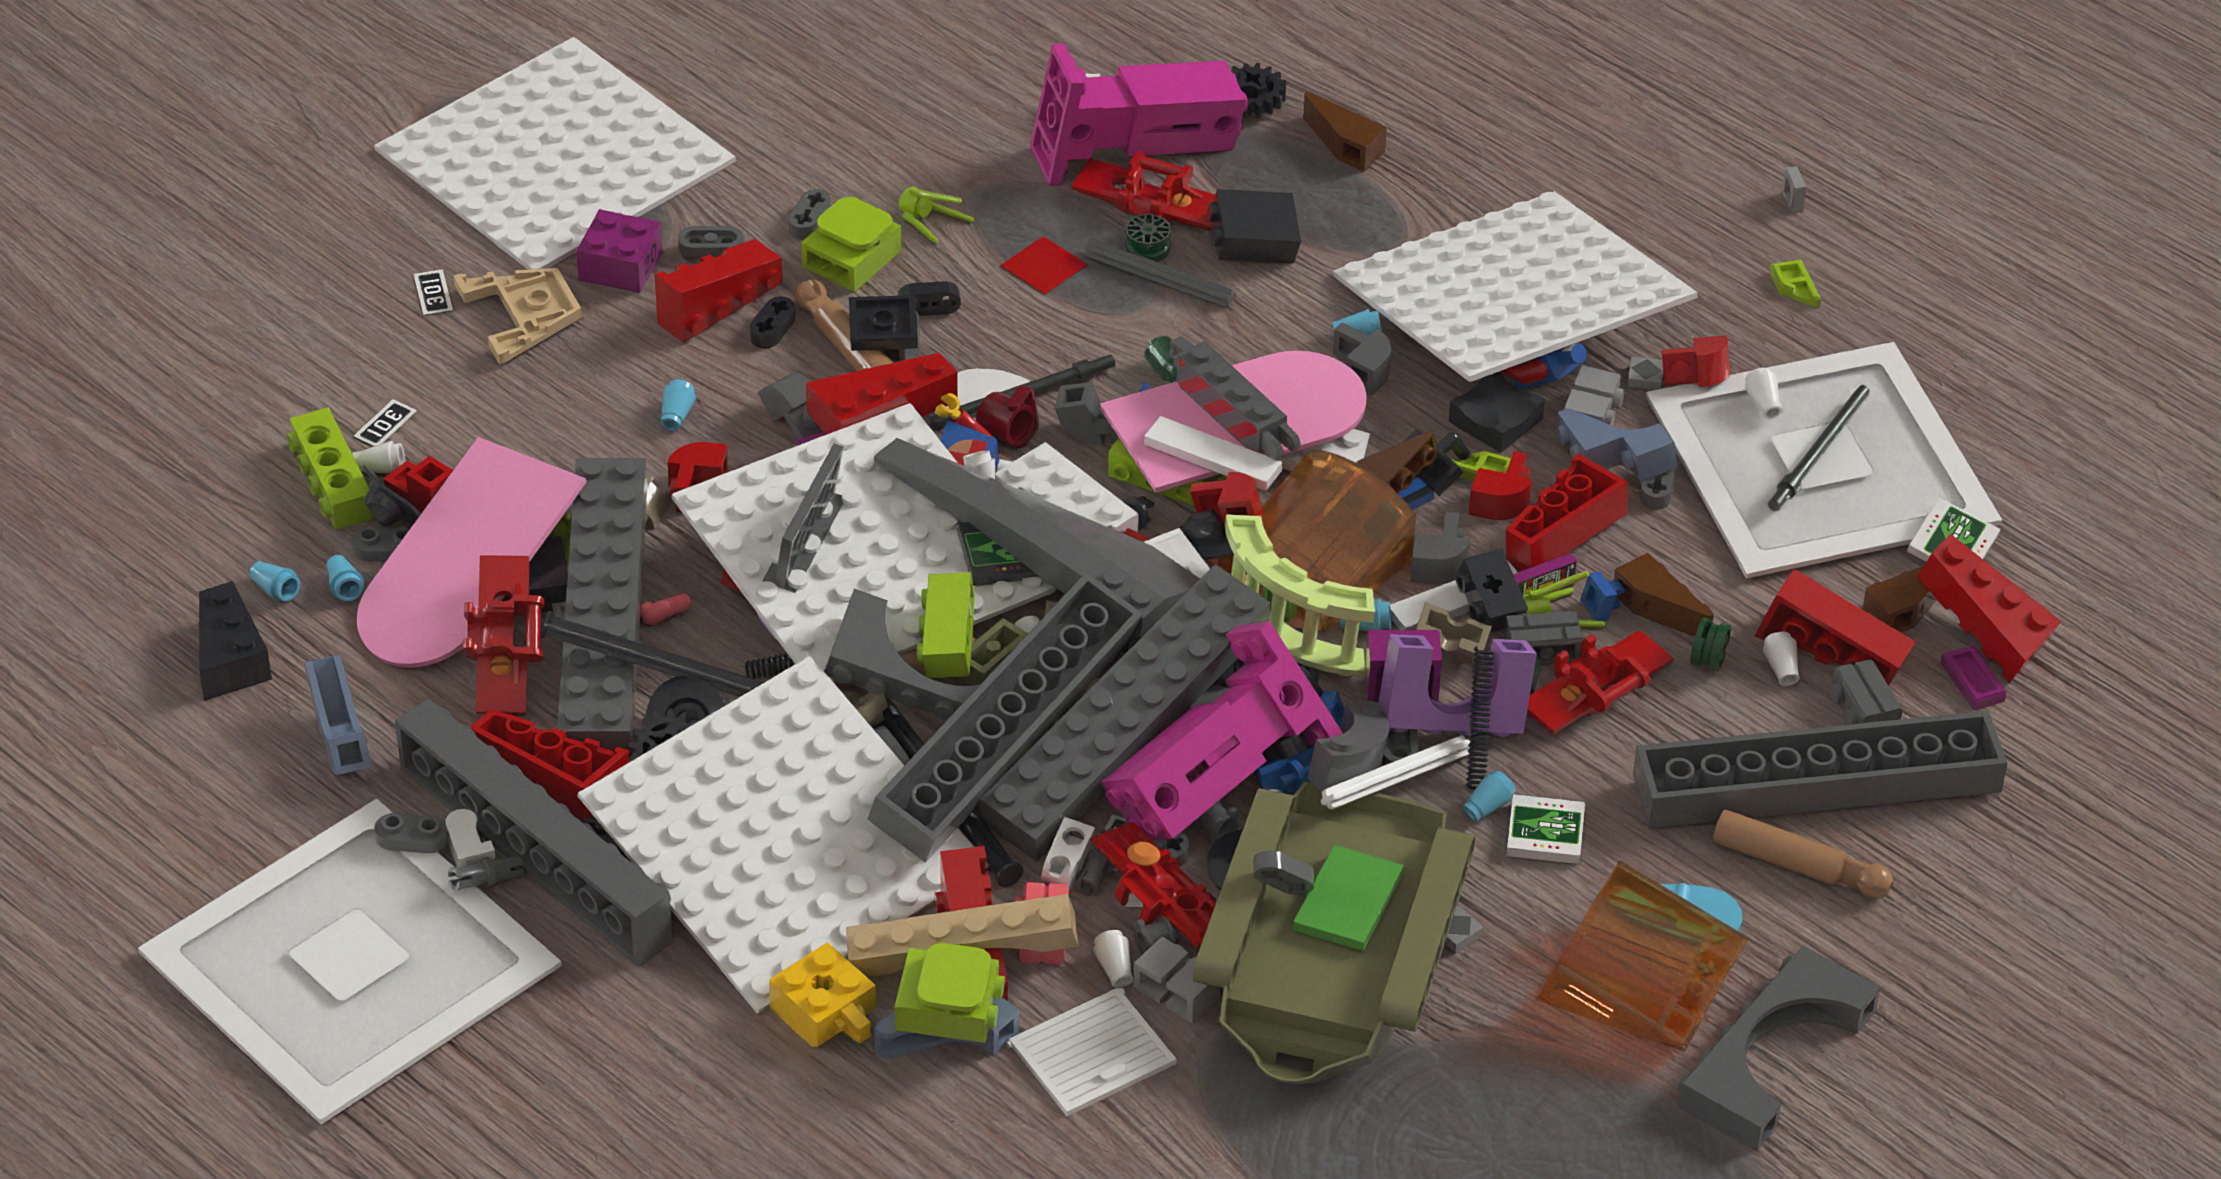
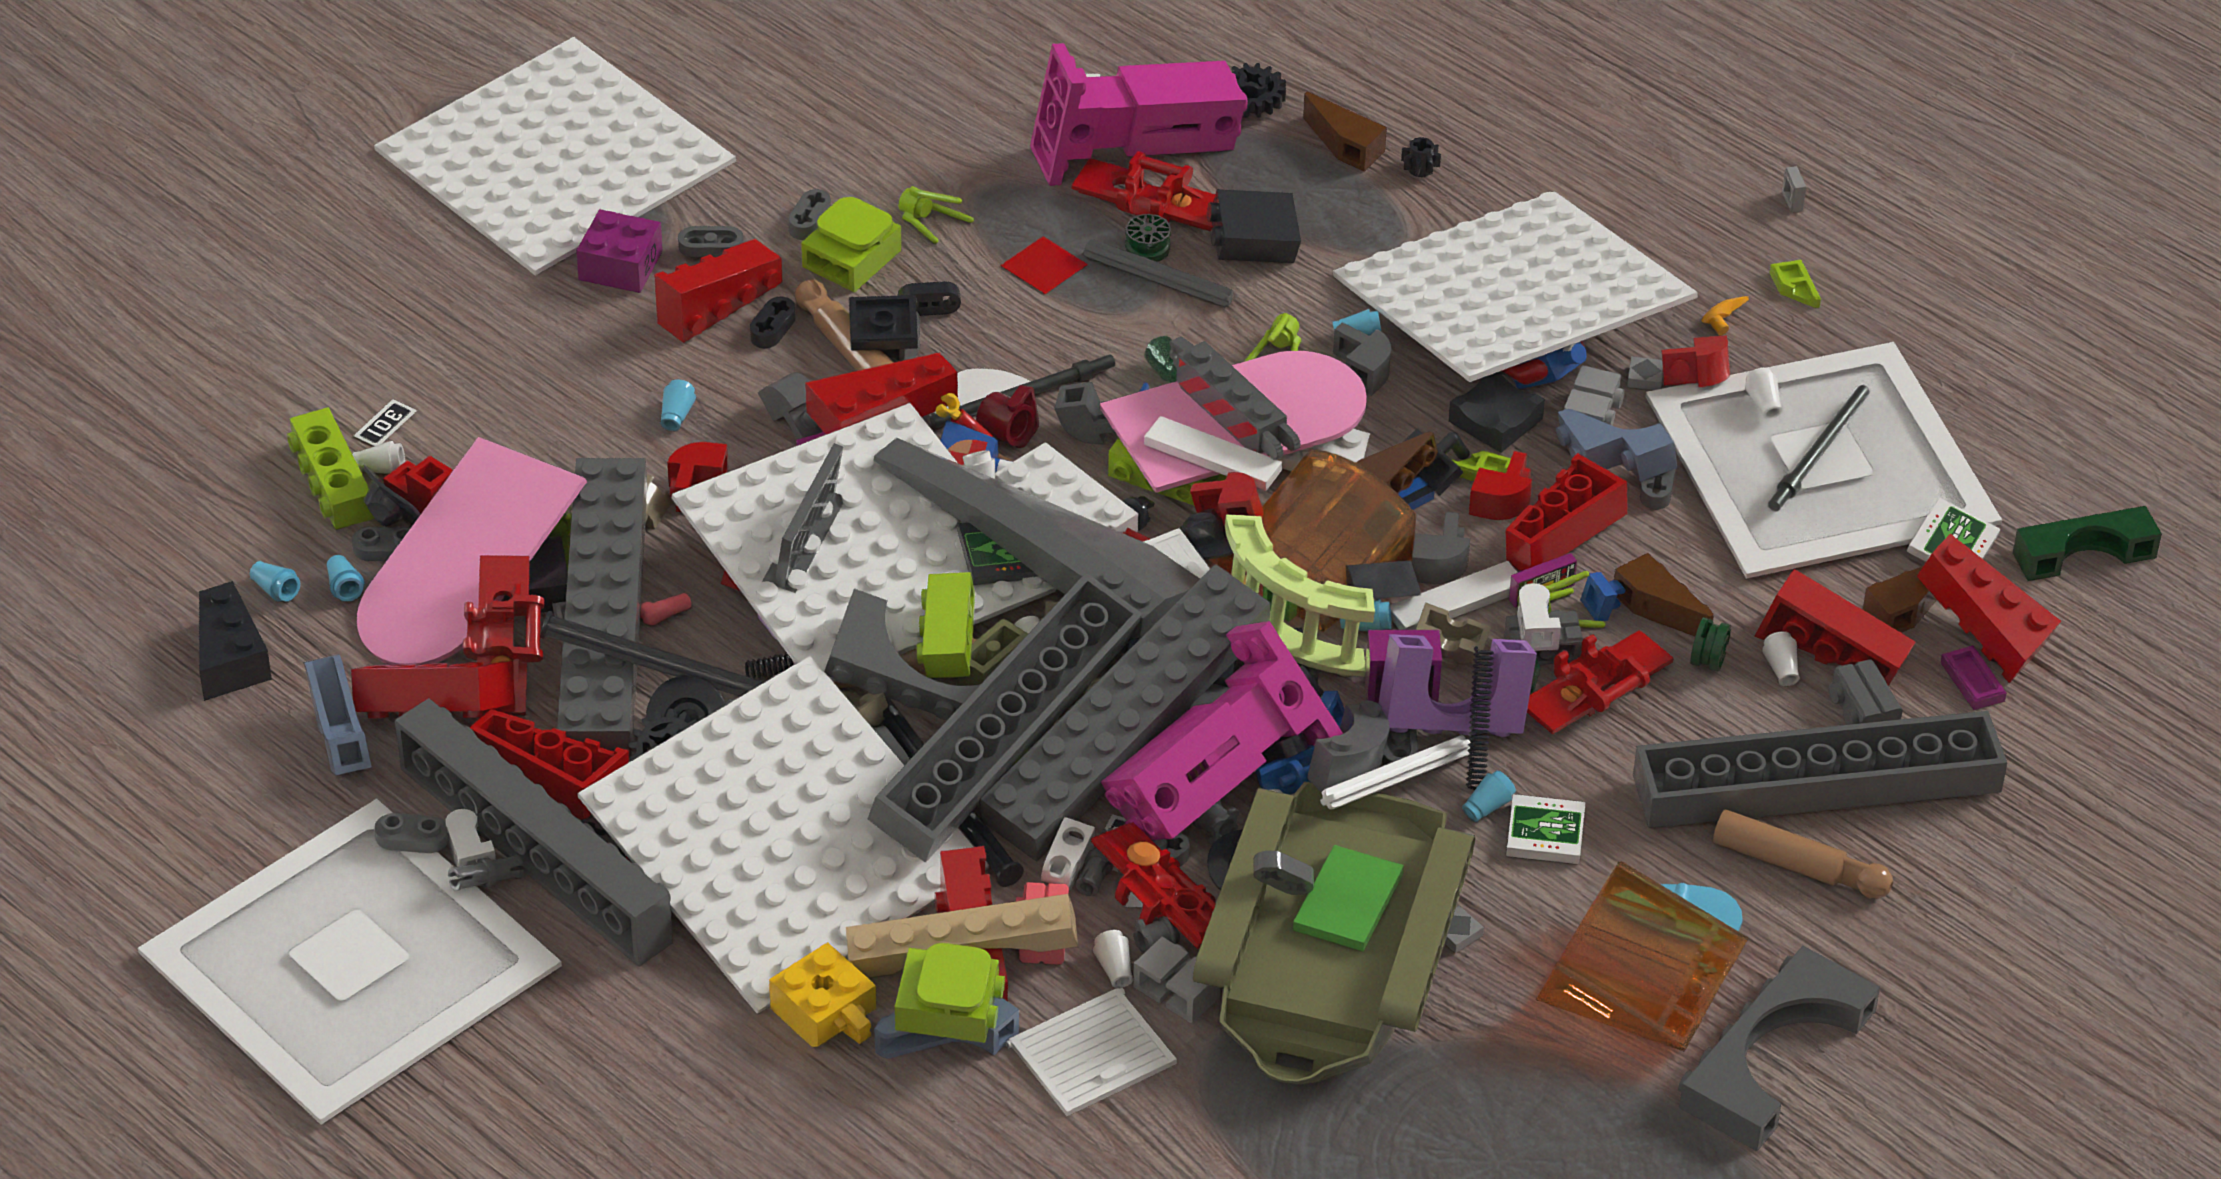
sticker [413,269,453,315] -> none
tan wing [453,268,582,365] -> none
black brick [1456,549,1528,633] -> none
none -> red wedge [351,661,515,718]
none -> lime plant [1244,313,1301,362]
none -> black slope [1345,561,1420,599]
none -> black gear [1401,137,1441,177]
none -> white leg [1517,583,1561,651]
none -> light orange bar [1701,296,1749,336]
none -> dark green arch [2012,506,2162,581]

